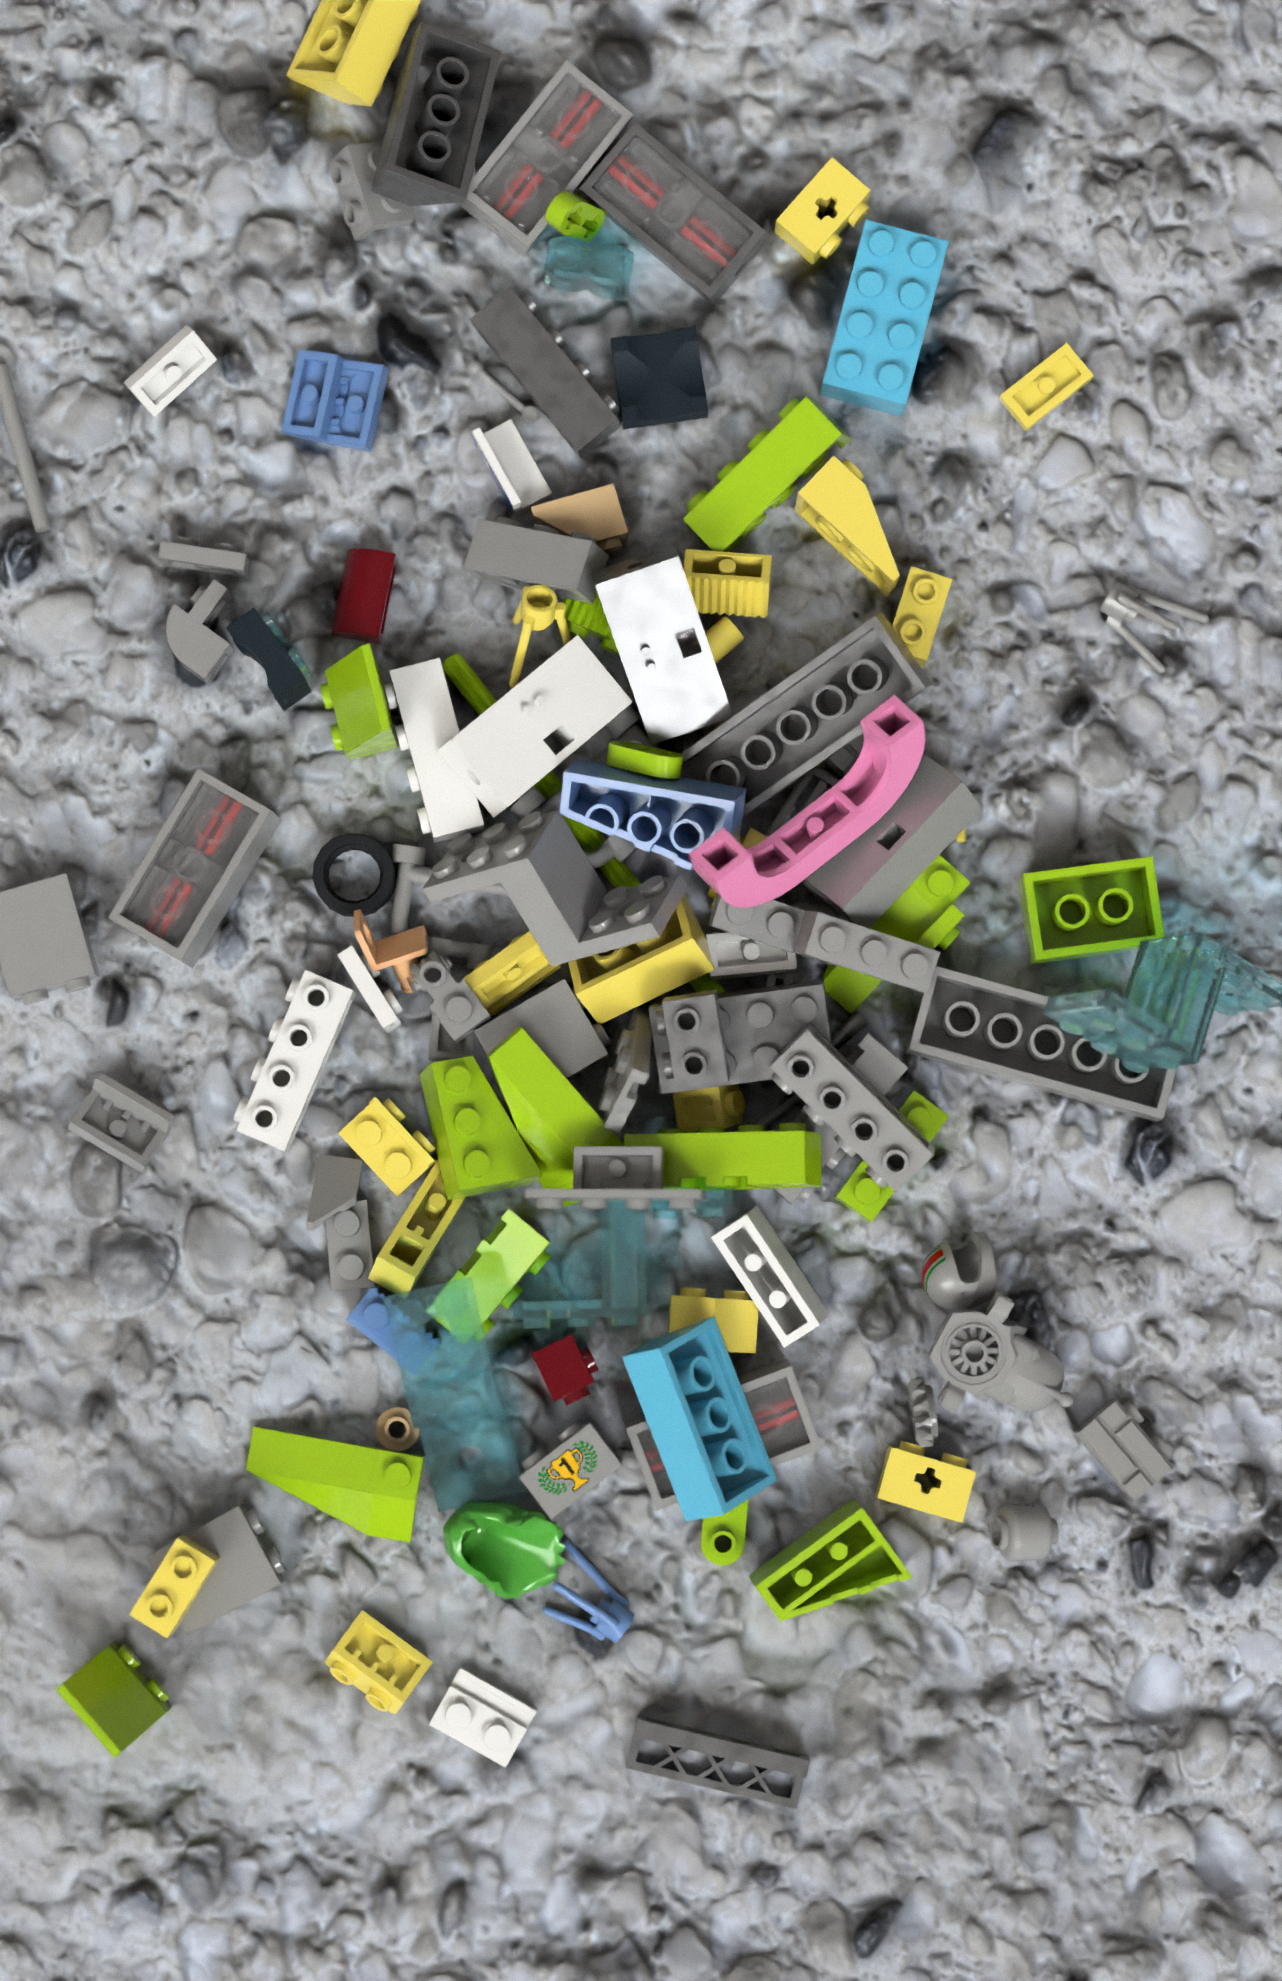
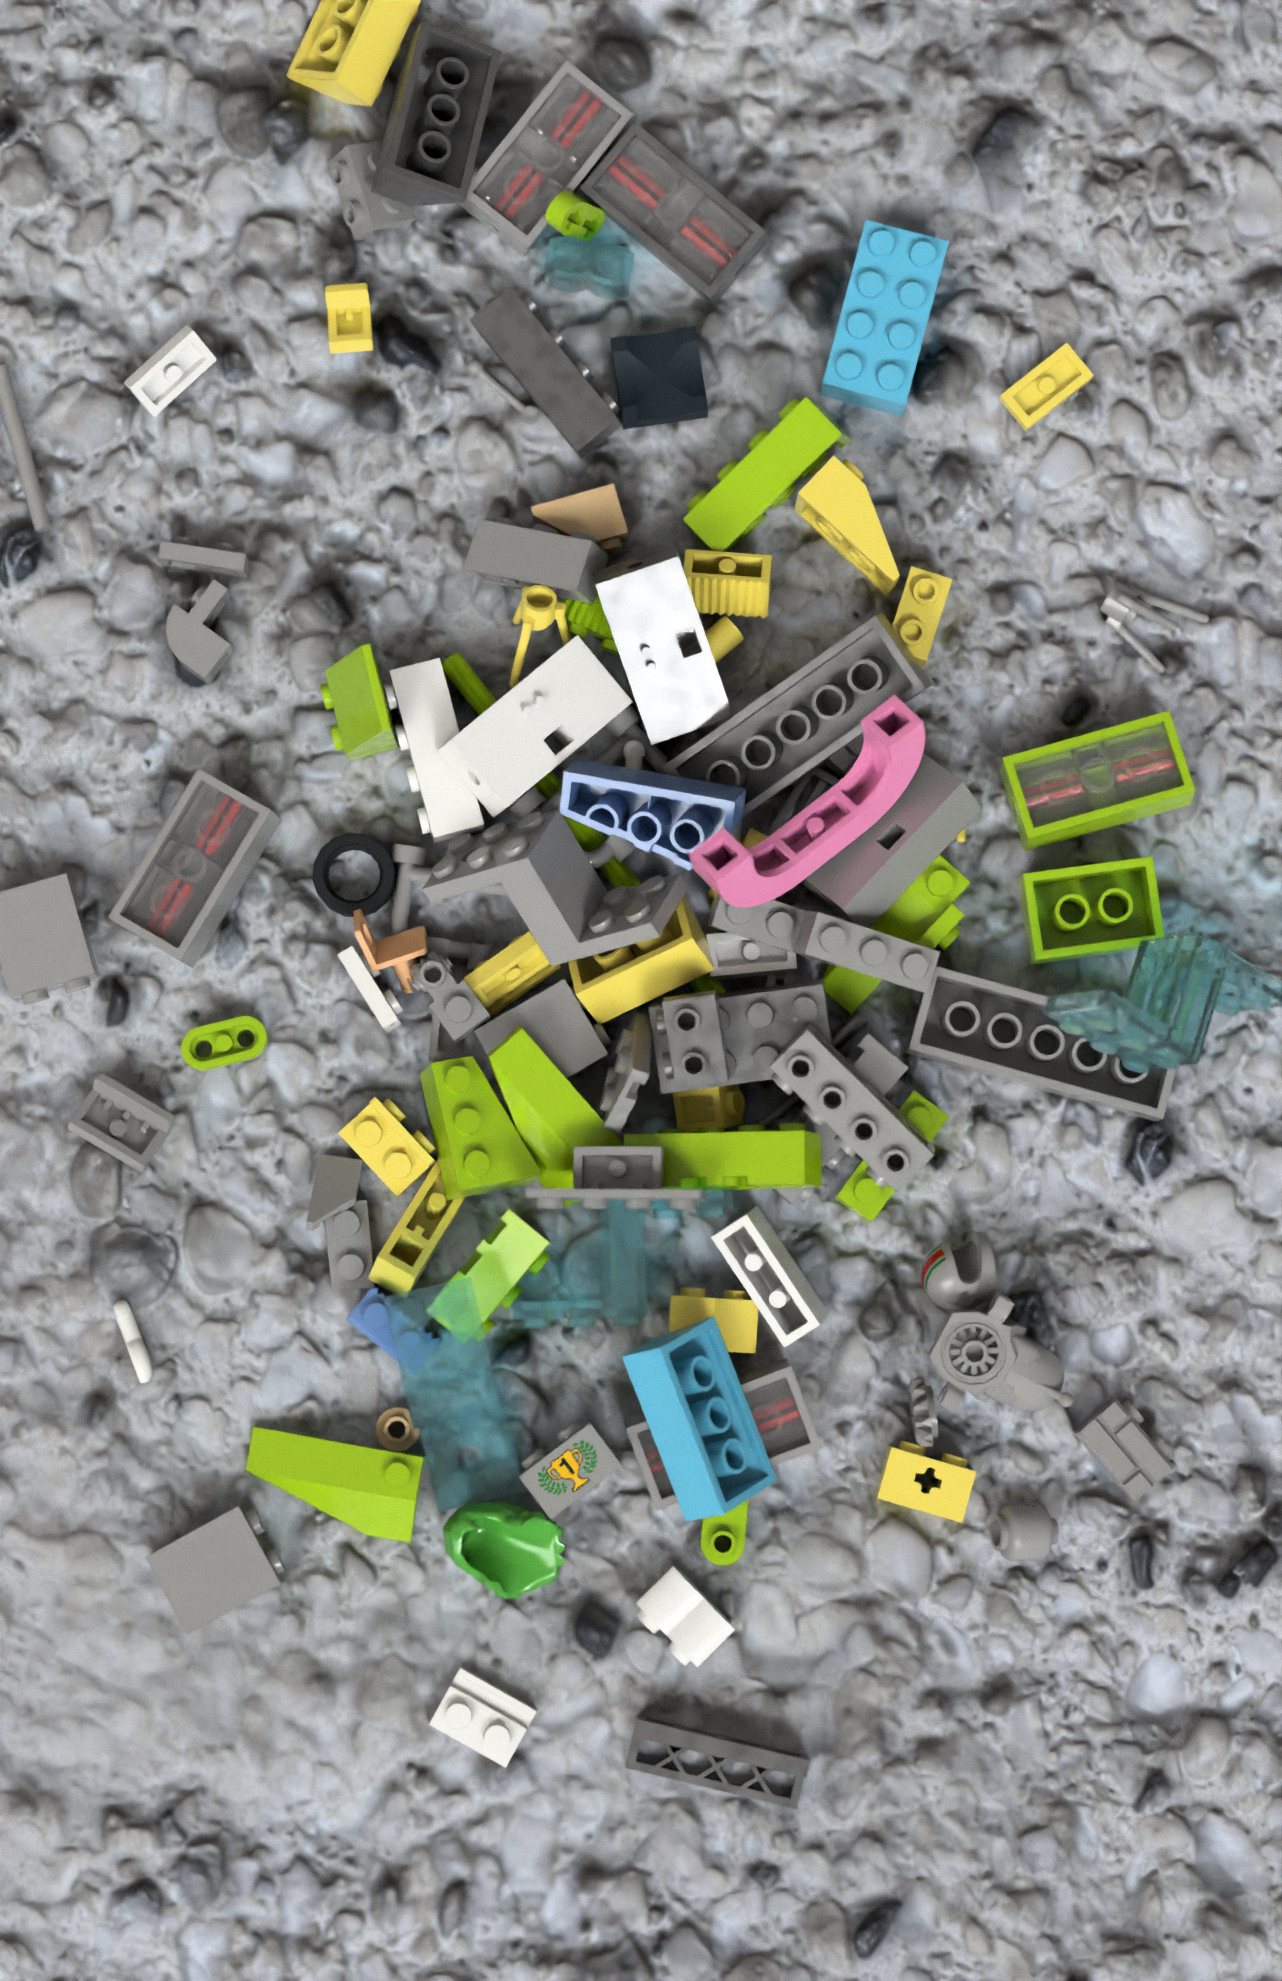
lime slope [55,1642,171,1758] -> none
light yellow brick [129,1535,220,1638] -> none
black brick [226,608,312,711] -> none
white brick [234,970,356,1153] -> none
medium blue slope [281,349,389,452] -> none
light yellow bracket [325,1610,433,1714] -> none
dark red brick [331,548,398,645] -> none
white panel [472,419,552,516] -> none
dark red brick [531,1334,599,1406] -> none
medium blue plant [542,1539,635,1643] -> none
lime beam [606,741,683,779] -> none
lime wedge [748,1498,913,1622] -> none
light yellow brick [774,157,871,265] -> none
none -> white piece [113,1300,153,1383]
none -> lime plate [181,1016,268,1071]
none -> light yellow bracket [325,283,373,354]
none -> white brick [636,1565,736,1667]
none -> brick [1000,711,1196,852]

